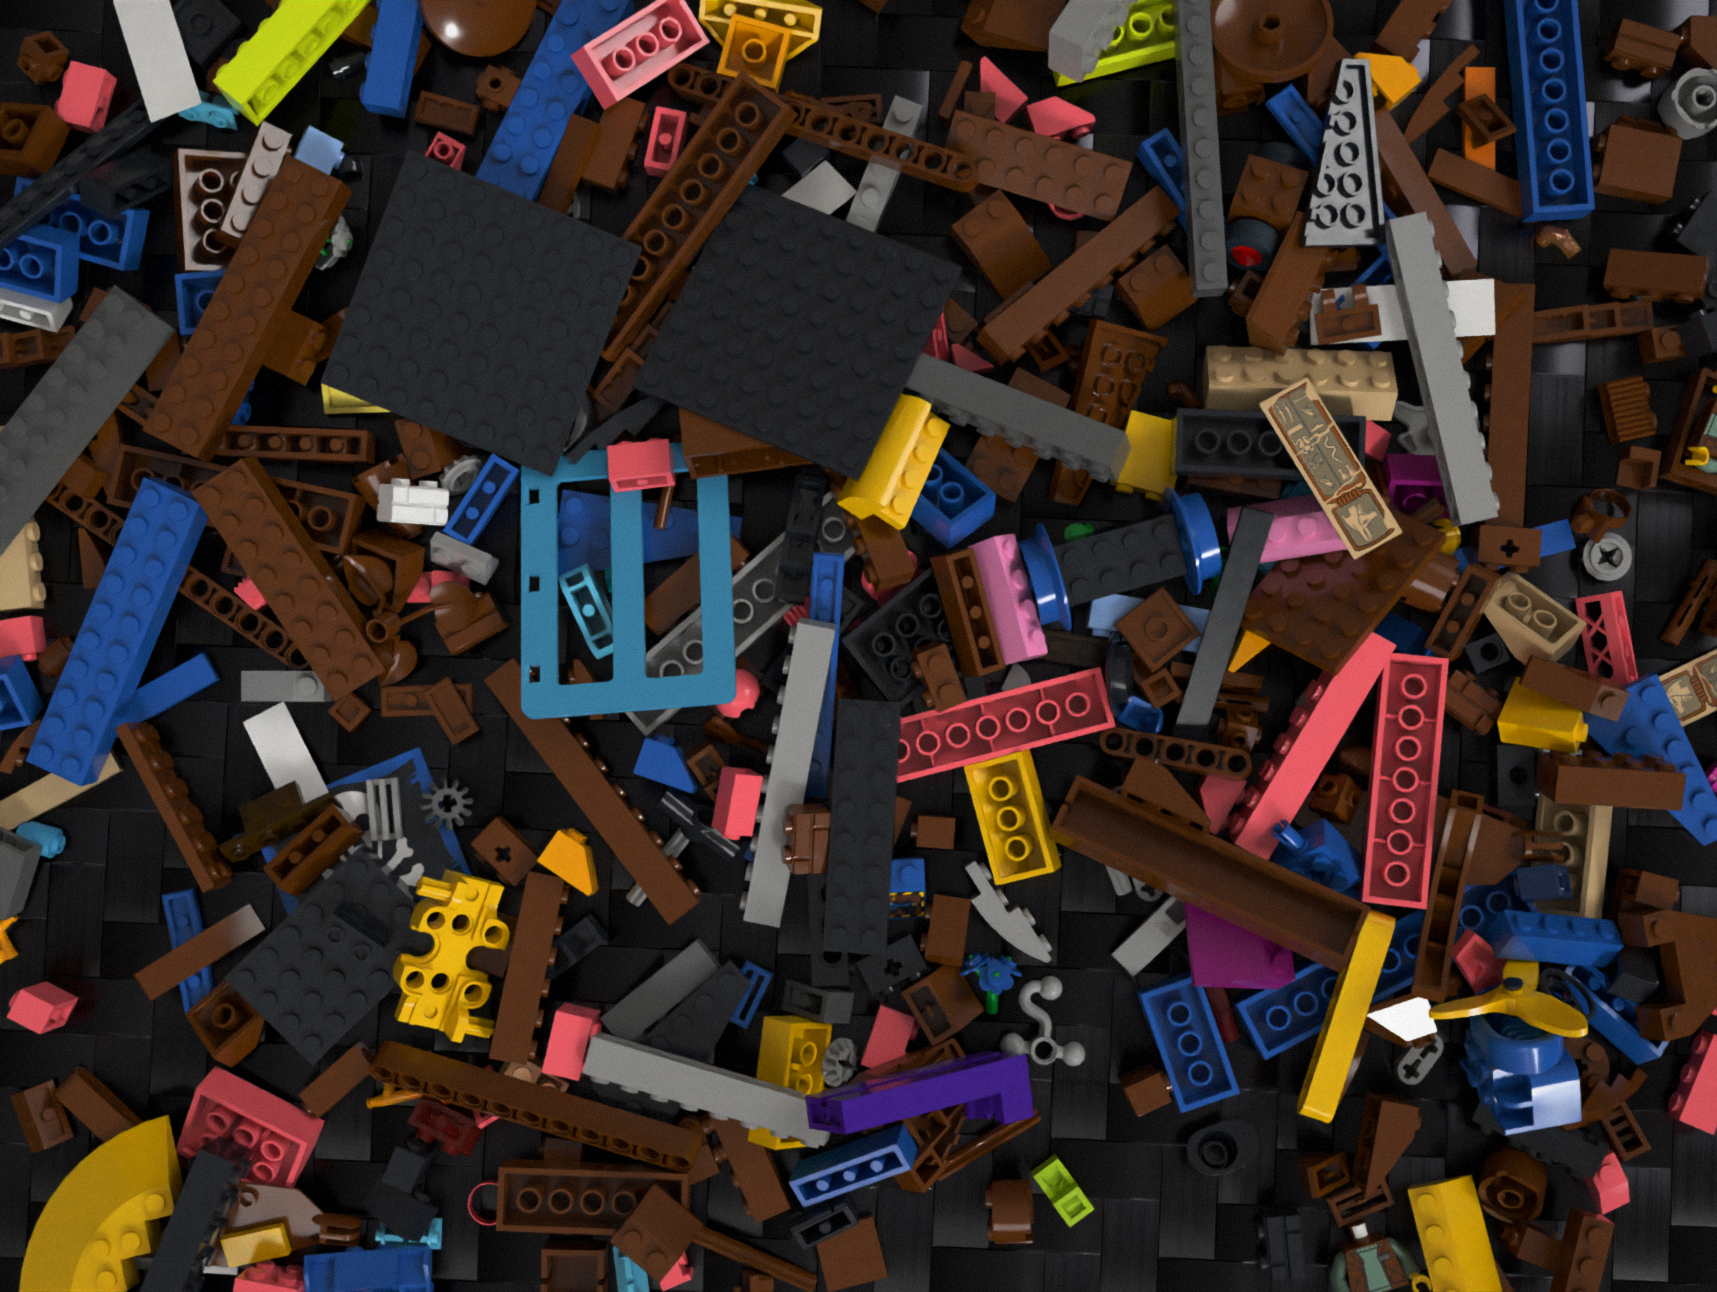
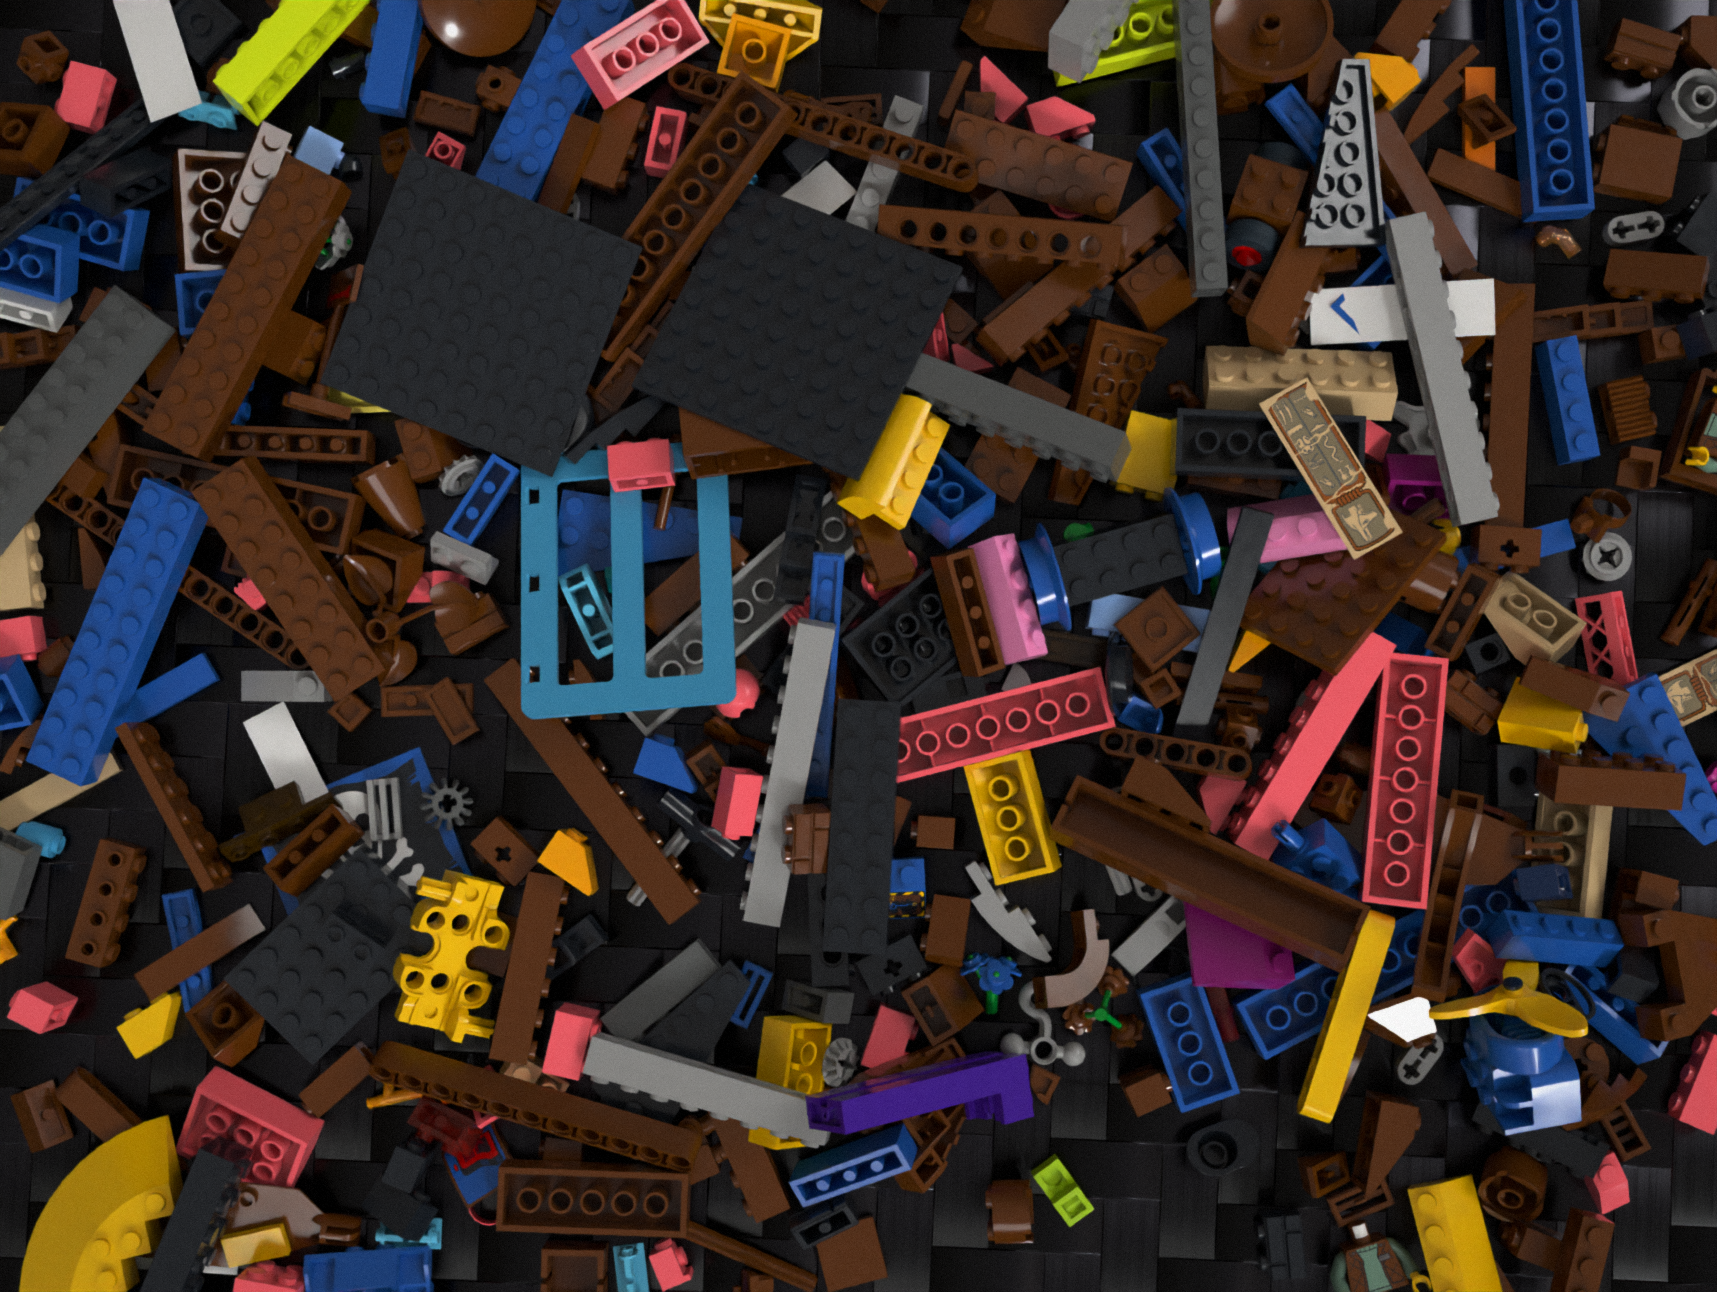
white brick [377,478,449,526] -> none
reddish brown slope [610,1183,704,1283] -> none
reddish brown brick [909,640,967,713] -> none
reddish brown axle [937,1105,1041,1181] -> none
reddish brown plate [1314,284,1382,345] -> none
none -> reddish brown brick [65,837,147,968]
none -> yellow slope [116,991,182,1059]
none -> reddish brown piece [281,264,364,422]
none -> reddish brown slope [379,127,416,180]
none -> slope [441,1121,513,1209]
none -> reddish brown brick [877,204,1128,270]
none -> reddish brown tile [1029,1062,1061,1105]
none -> arch [1032,909,1109,1009]
none -> reddish brown plant [1062,966,1144,1049]
none -> blue brick [1535,335,1600,465]
none -> light grey beam [1602,211,1664,247]

